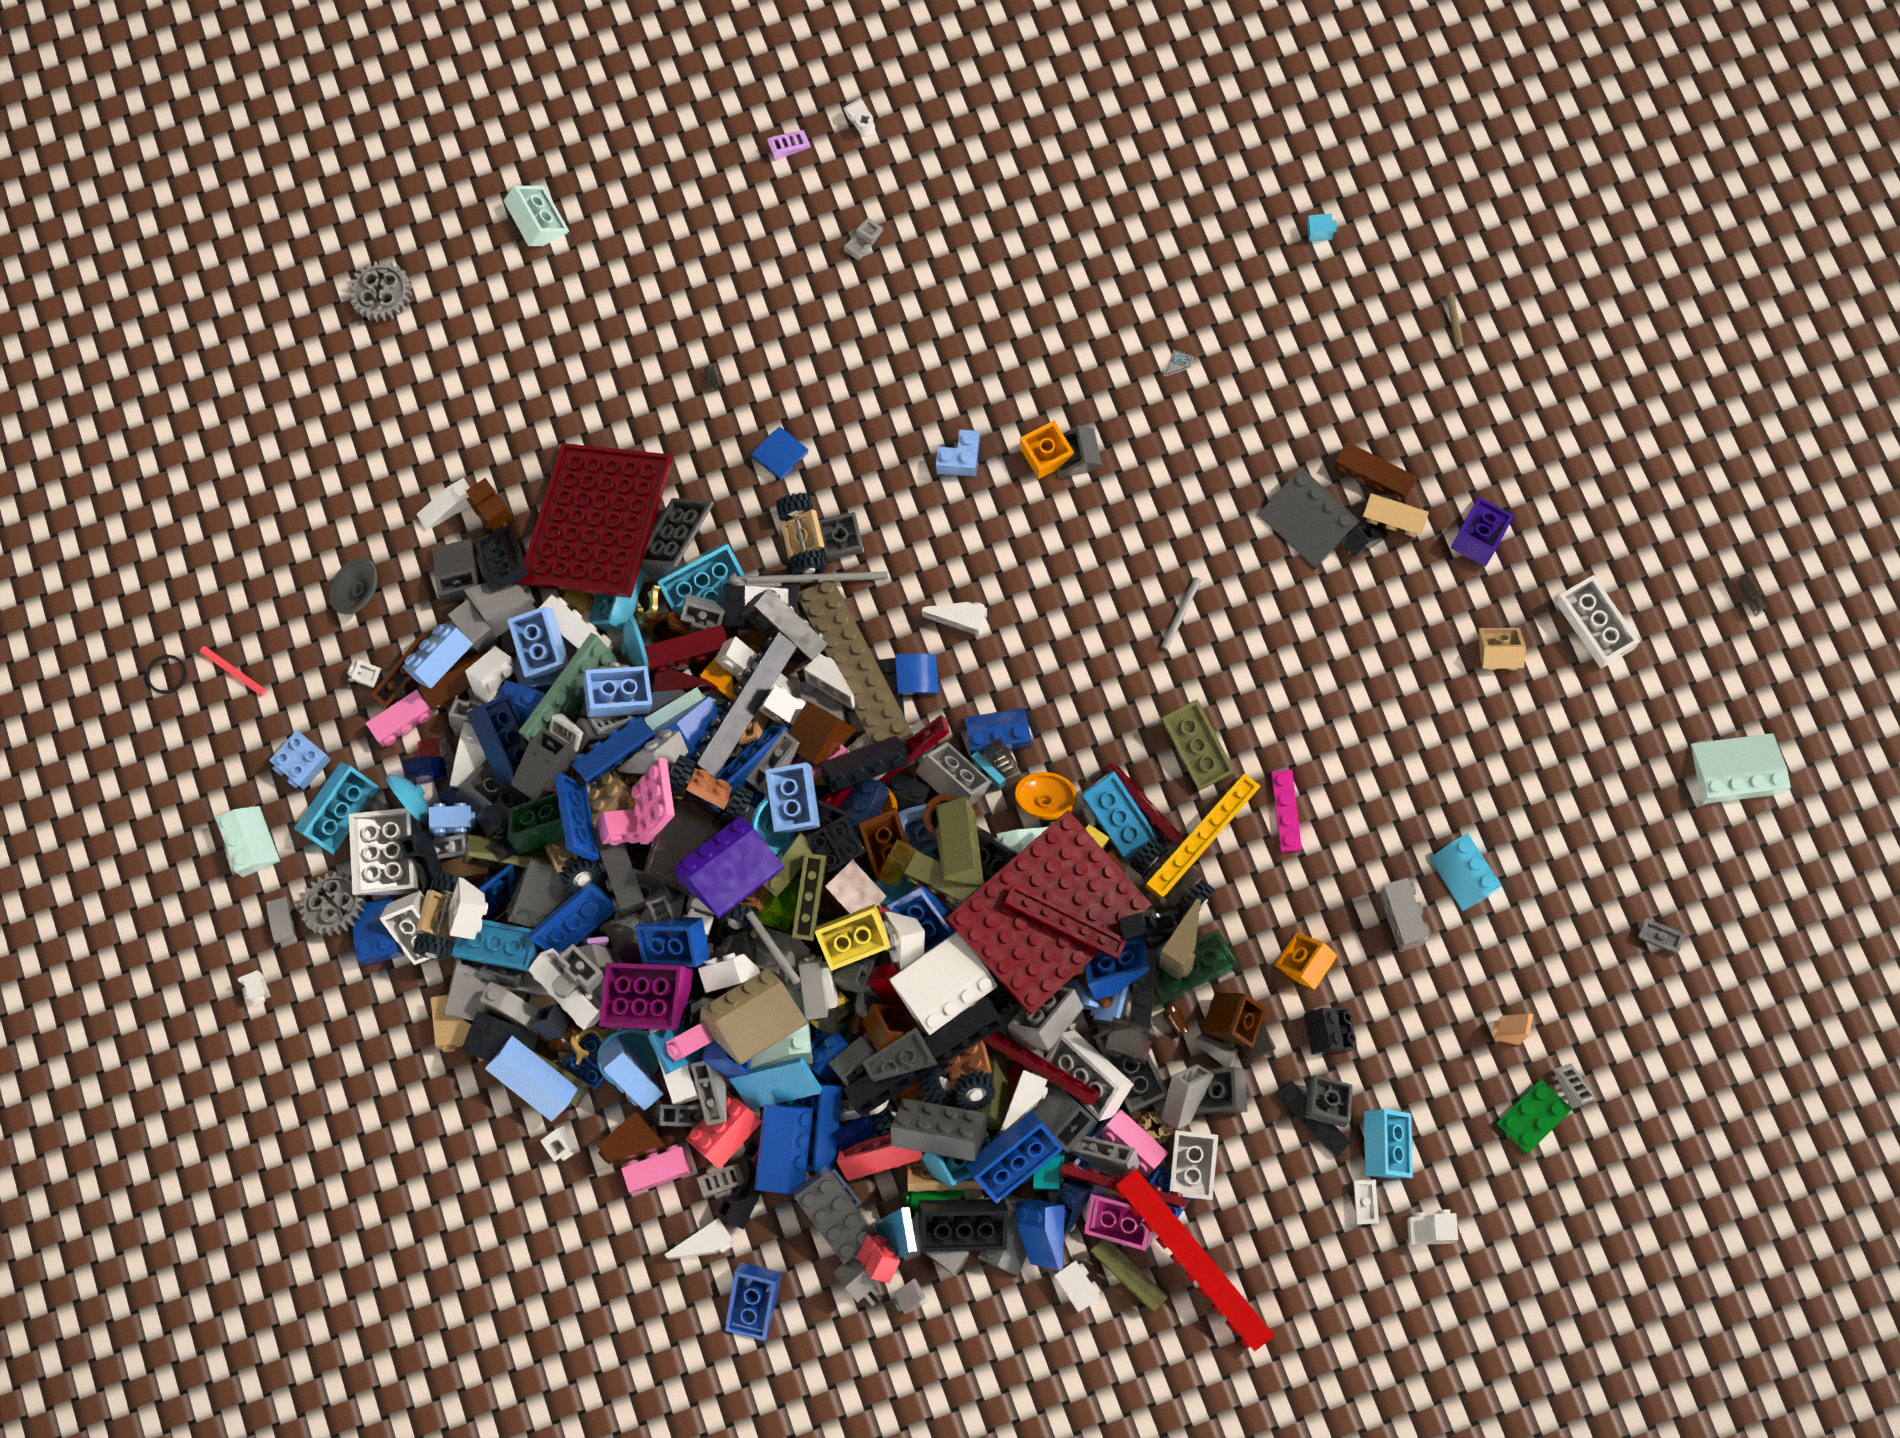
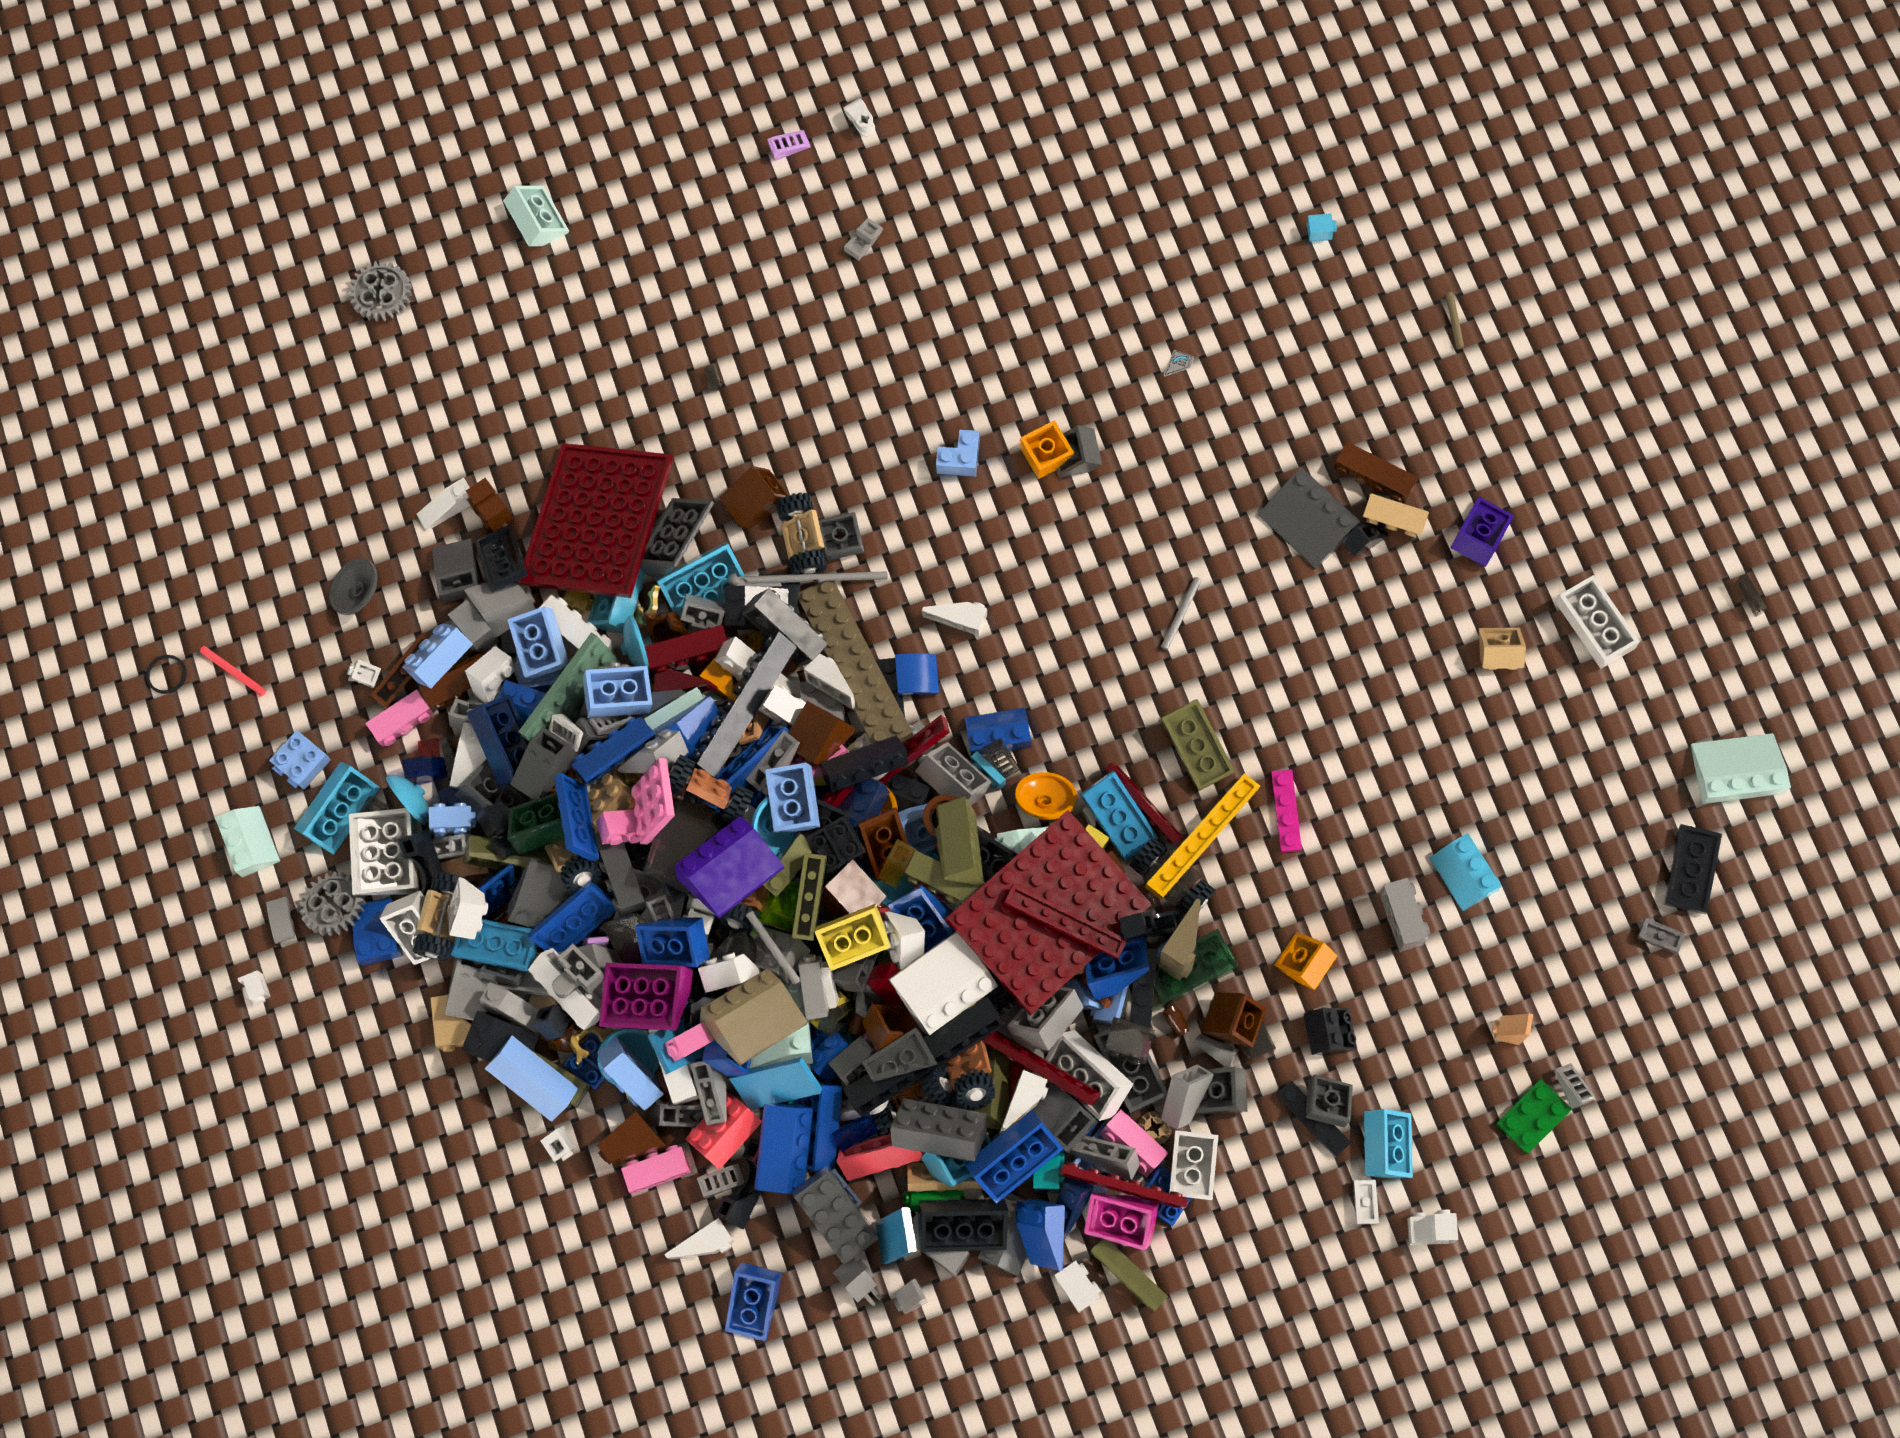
blue slope [751,426,809,480] -> none
coral piece [857,1234,900,1283] -> none
red brick [1114,1165,1274,1352] -> none
none -> reddish brown slope [719,466,789,529]
none -> black plate [1664,824,1722,915]

